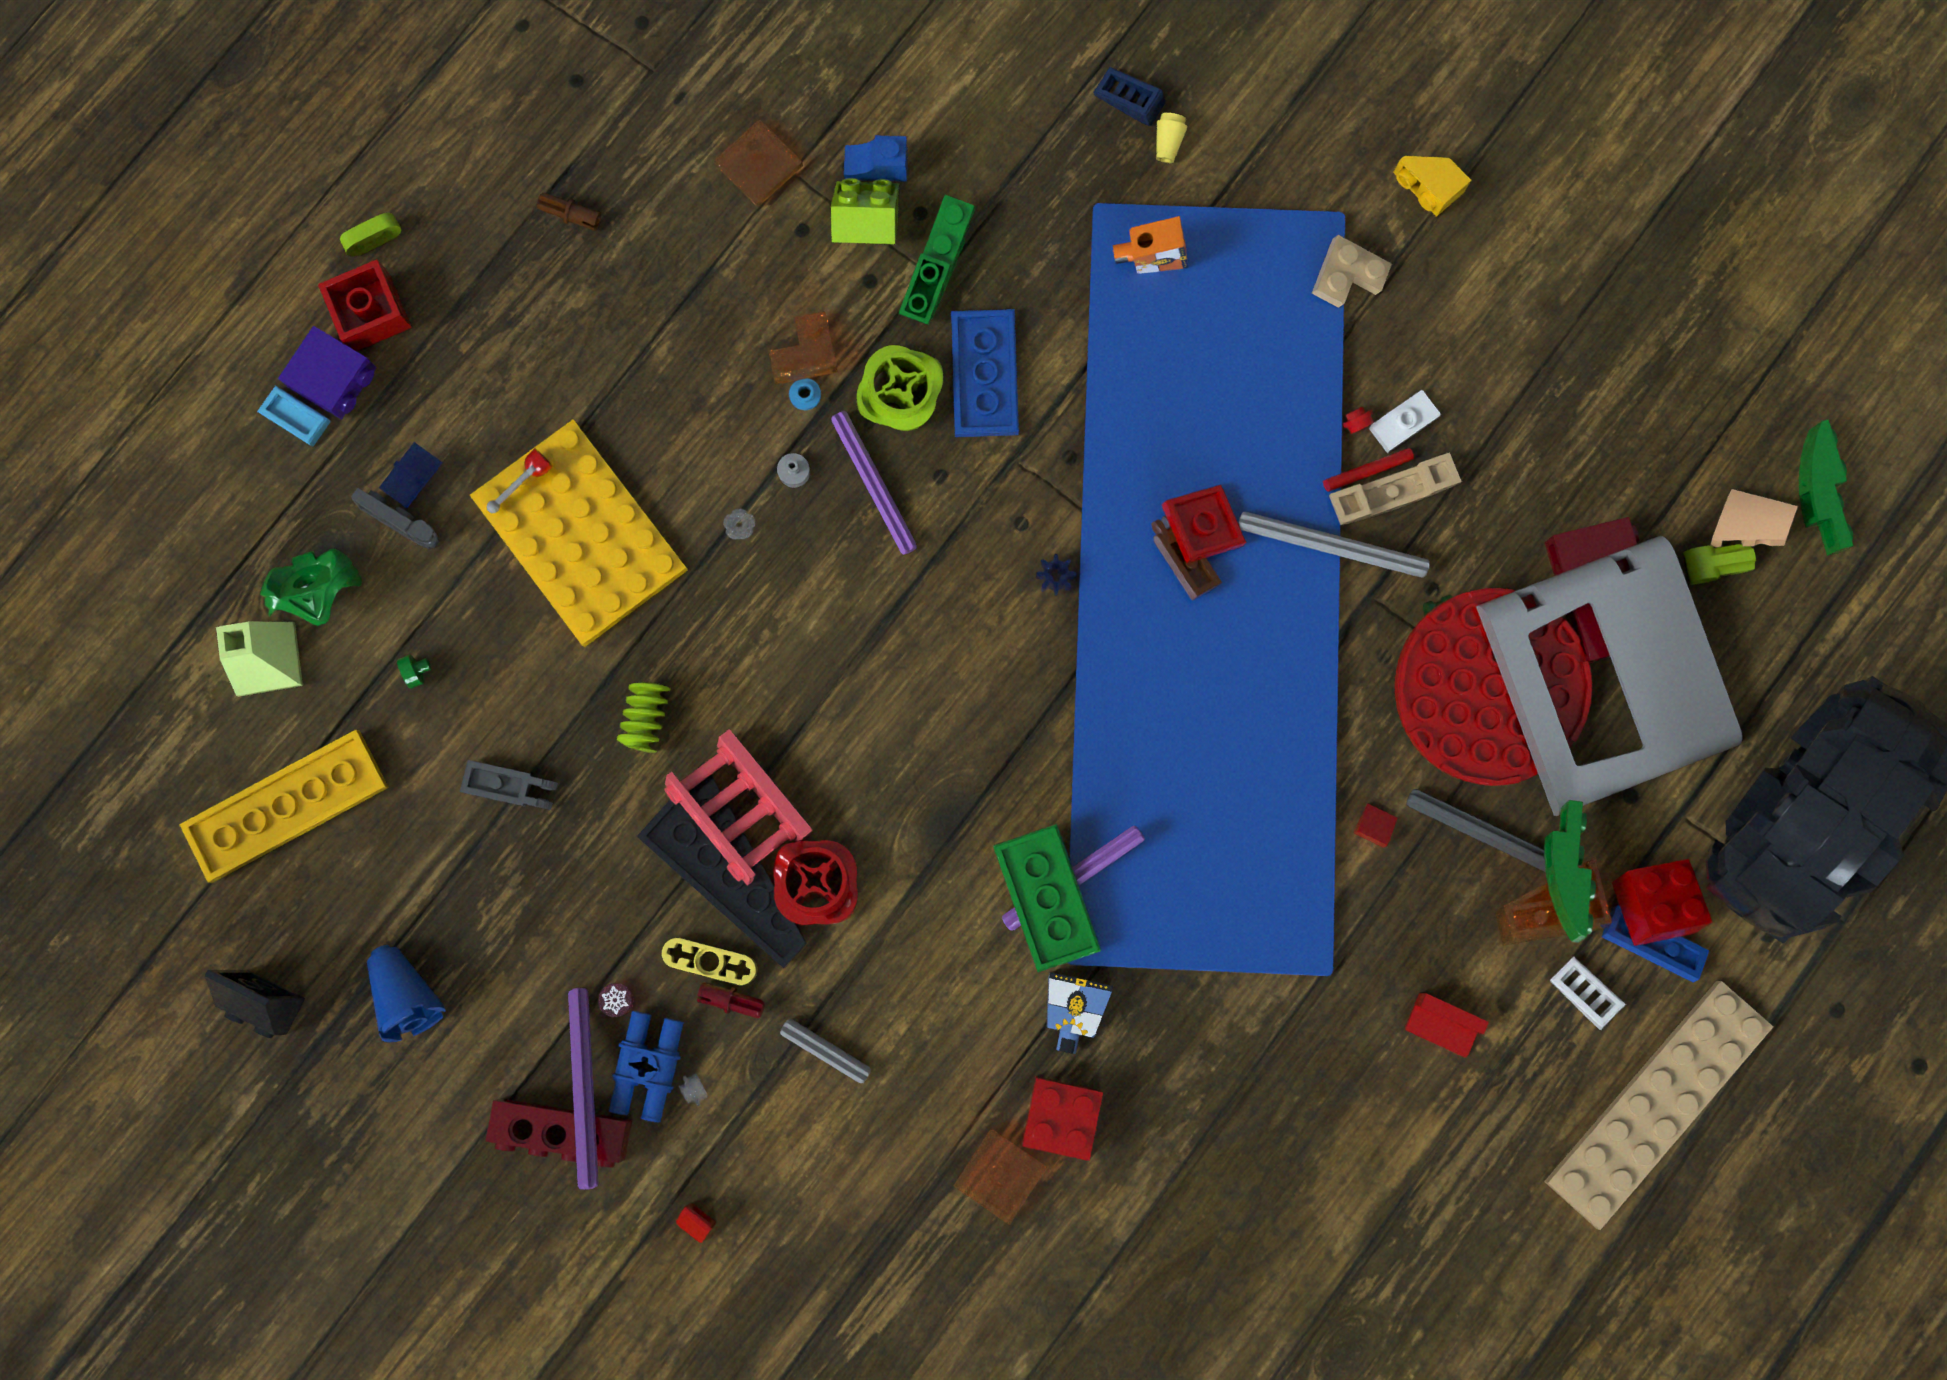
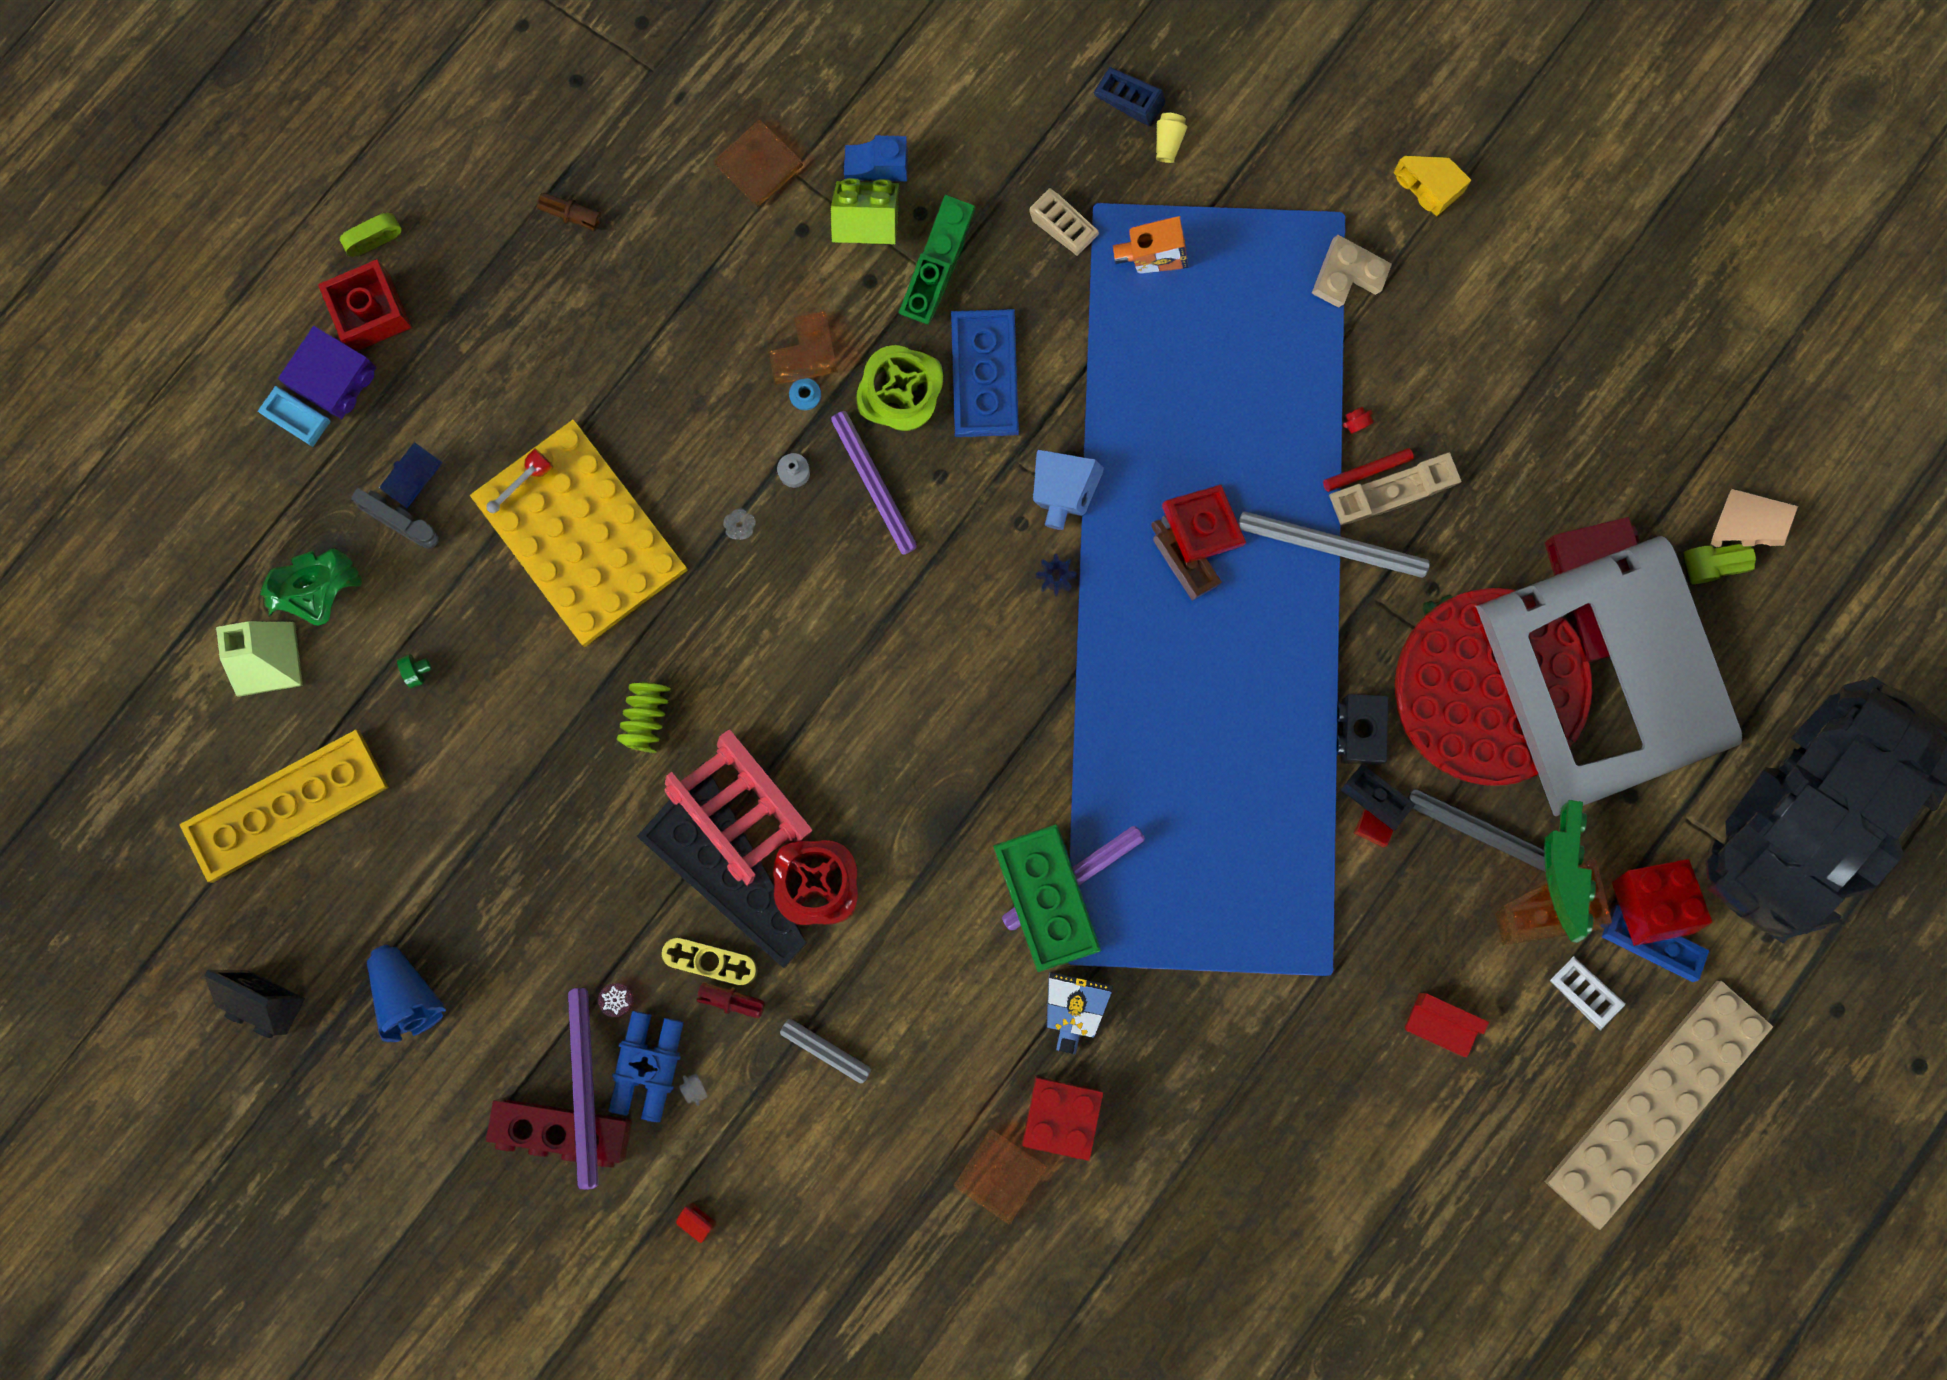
dark grey hinge [460,760,558,810] -> none
white plate [1369,390,1441,453] -> none
green slope [1799,419,1854,556] -> none
none -> tan slope [1029,188,1099,256]
none -> medium blue torso [1033,450,1104,530]
none -> black brick [1337,694,1388,765]
none -> black plate [1341,764,1415,831]

